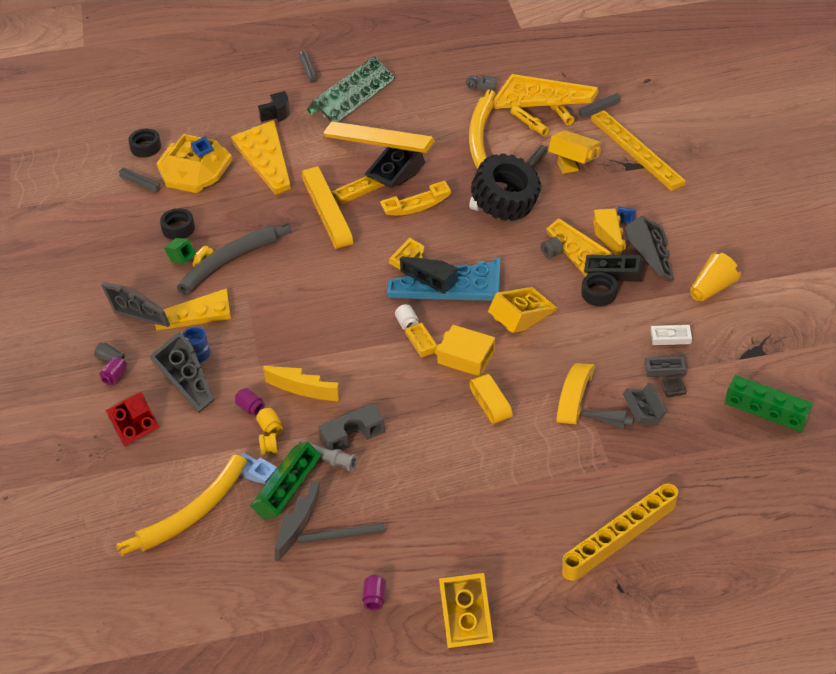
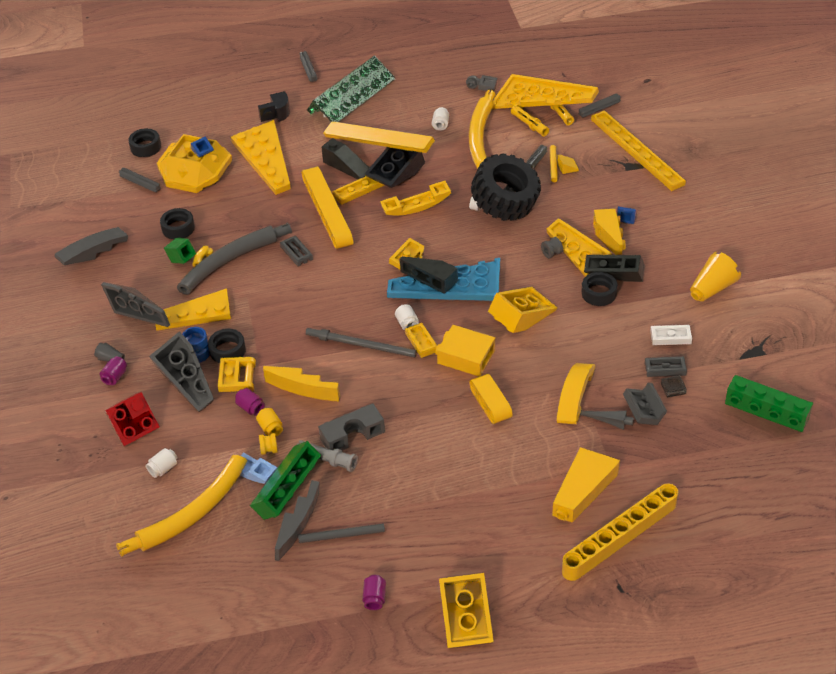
yellow brick [548,130,601,164] -> none
dark grey wedge [625,216,674,282] -> none
none -> dark grey slope [55,227,128,265]
none -> white brick [146,448,177,478]
none -> black tyre [208,328,246,363]
none -> yellow plate [218,357,256,392]
none -> dark grey tile [280,236,313,266]
none -> dark grey bar [305,328,417,358]
none -> pearl dark grey slope [321,138,370,180]
none -> white brick [432,107,450,130]
none -> yellow bar [550,145,558,182]
none -> yellow slope [552,447,620,523]

